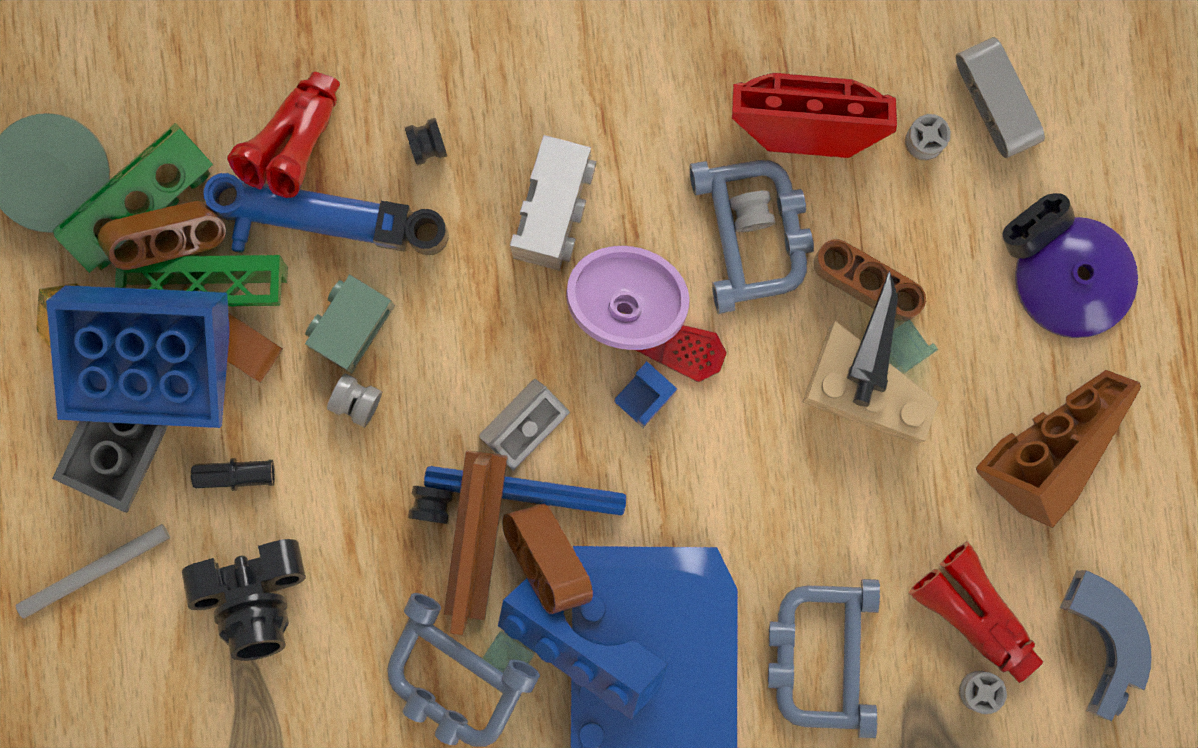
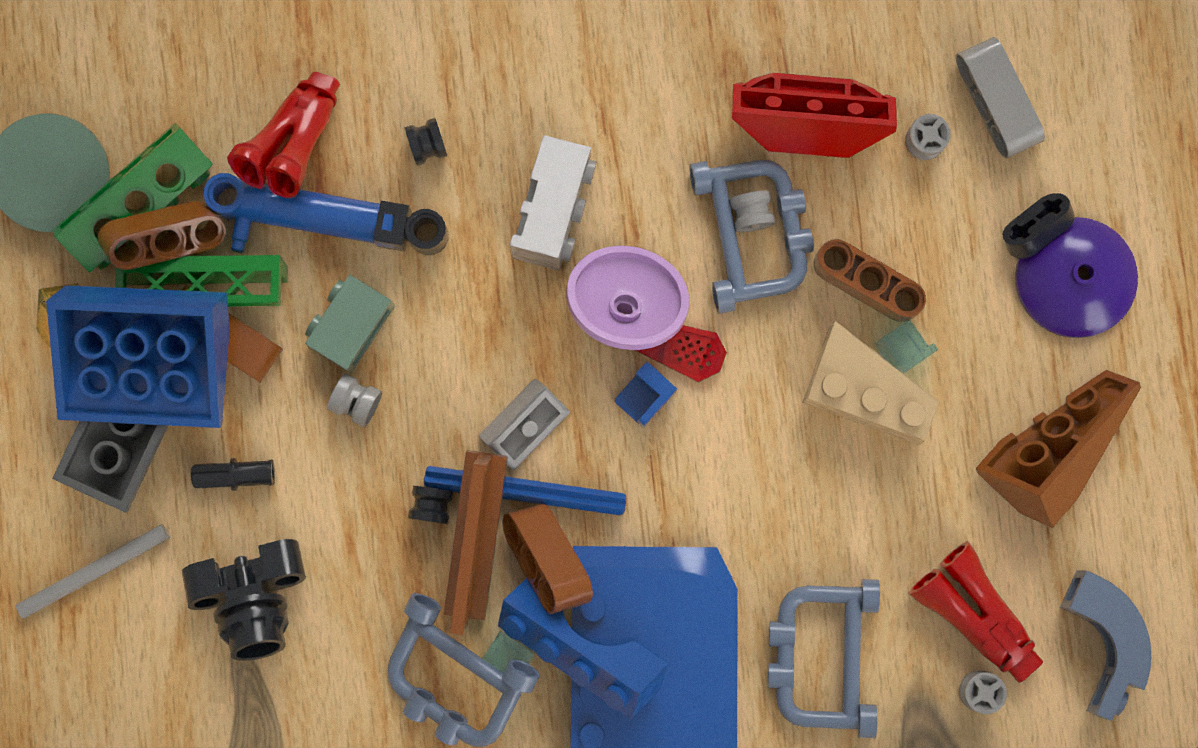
black bar [847,270,898,407] -> none

